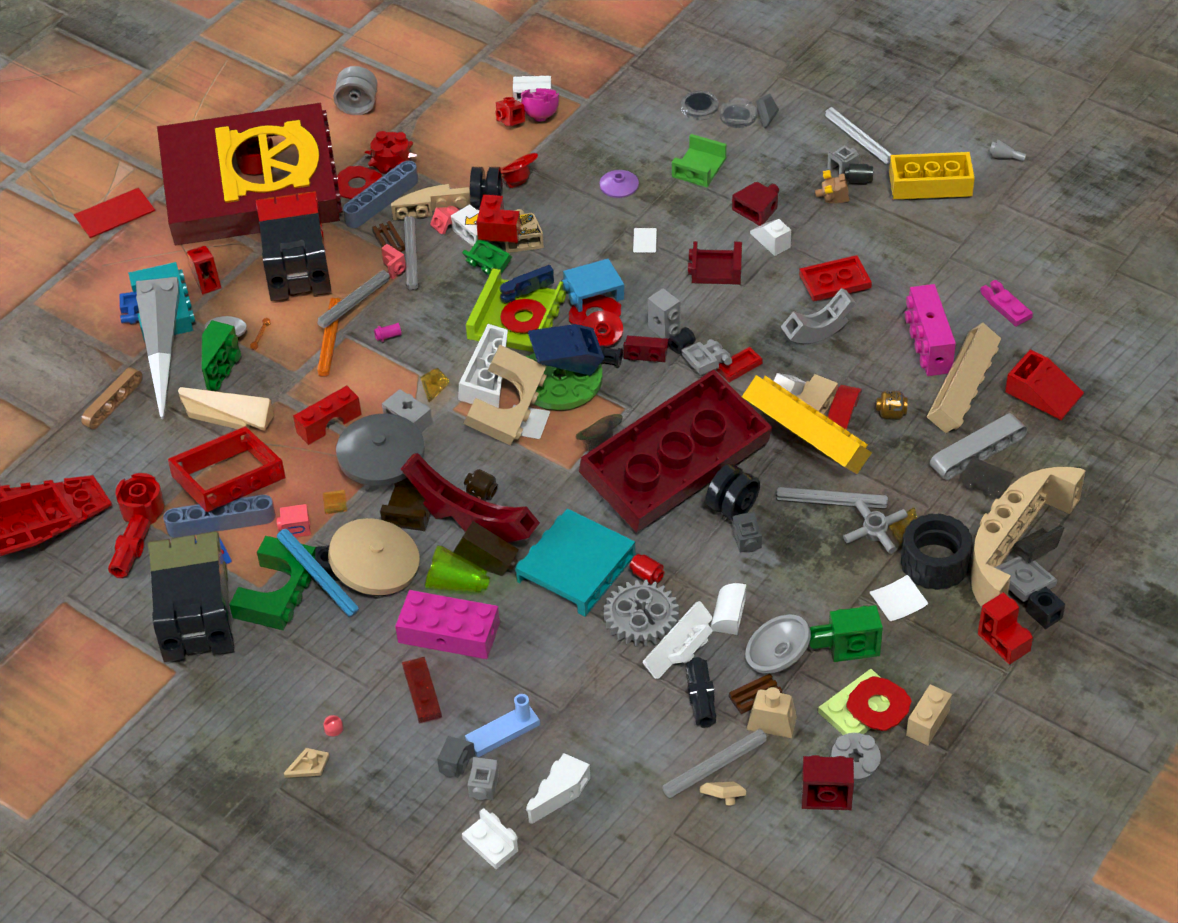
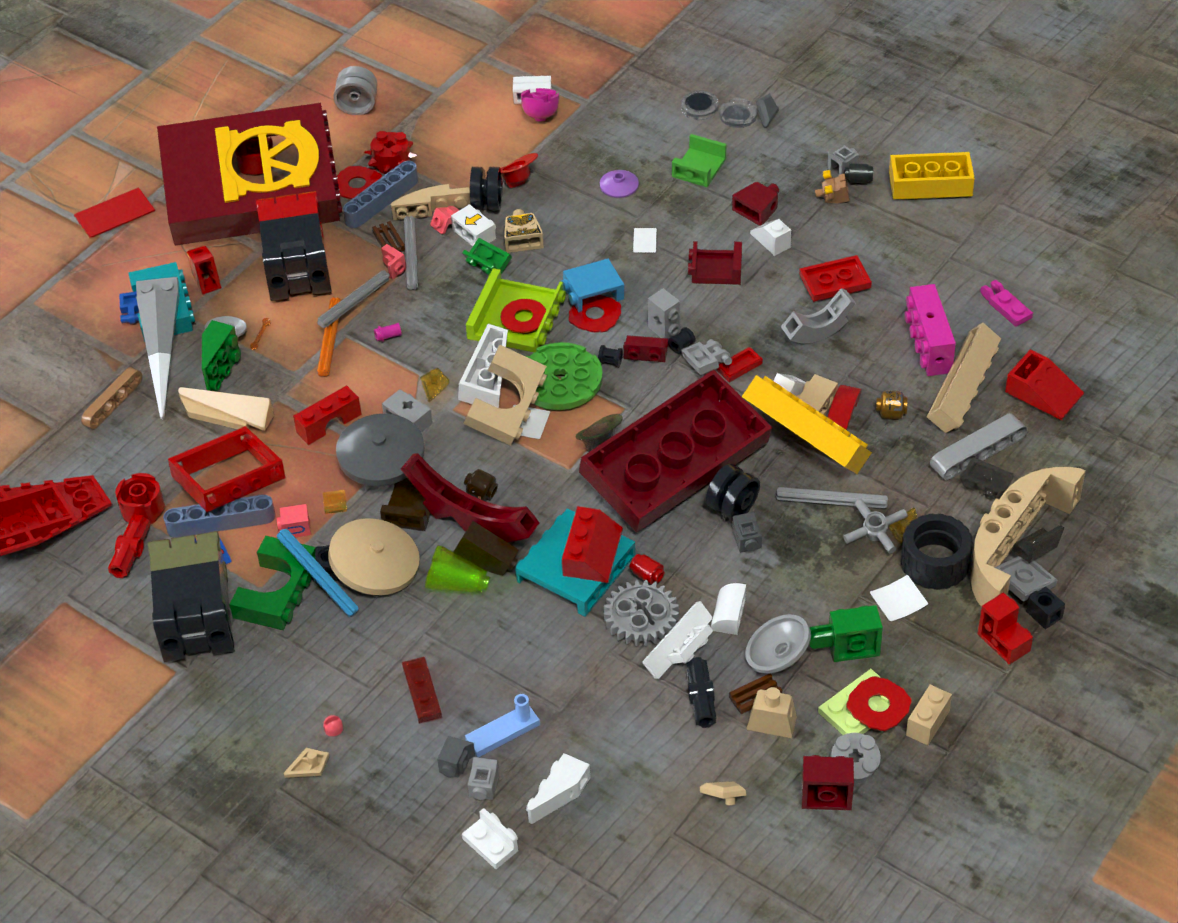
dark pink brick [395,590,500,659] -> none
red brick [476,195,521,243] -> none
red brick [495,97,525,126] -> none
dark blue hinge [500,265,554,303] -> none
dark blue slope [528,324,604,375] -> none
red dish [582,311,623,347] -> none
light grey axle [662,729,767,798] -> none
axle [825,107,893,164] -> none
light grey cone [989,139,1026,161] -> none
none -> red slope [562,506,623,583]

